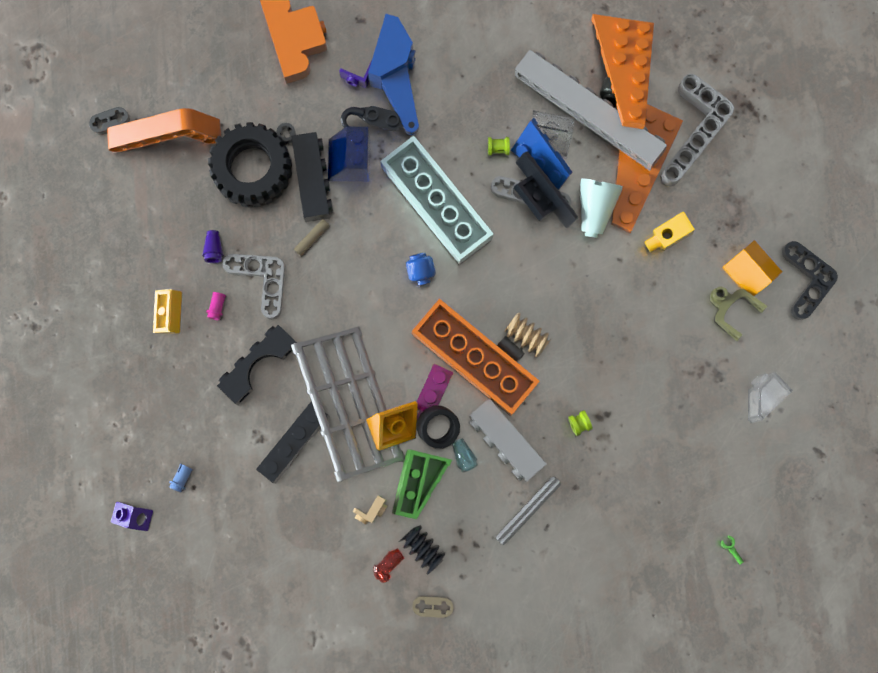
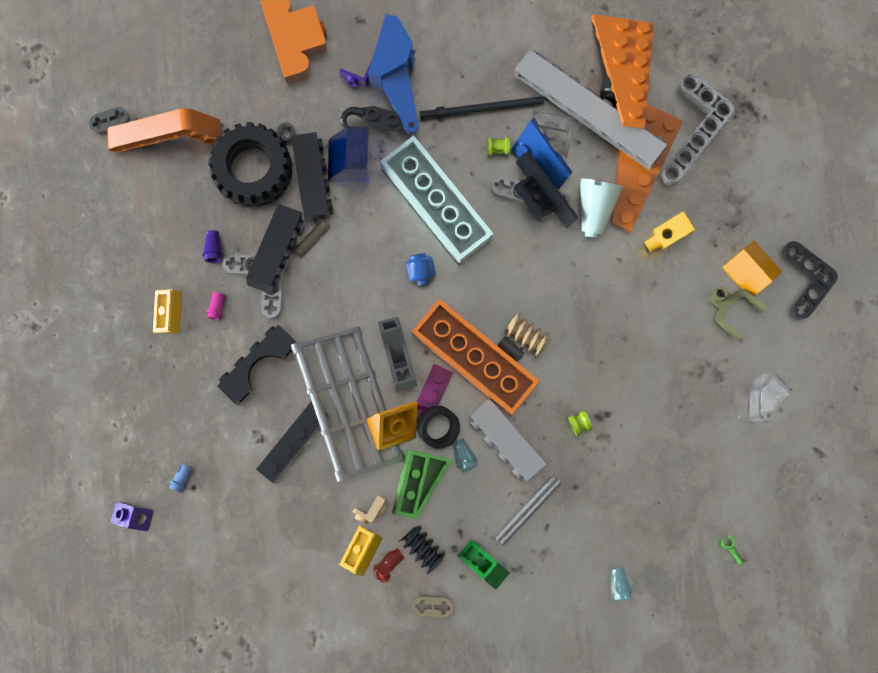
none -> black brick [246,204,305,294]
none -> yellow slope [339,526,382,576]
none -> dark grey arch [378,317,418,392]
none -> black bar [419,96,544,120]
none -> green arch [457,540,510,589]
none -> clear light blue cone [611,568,633,601]

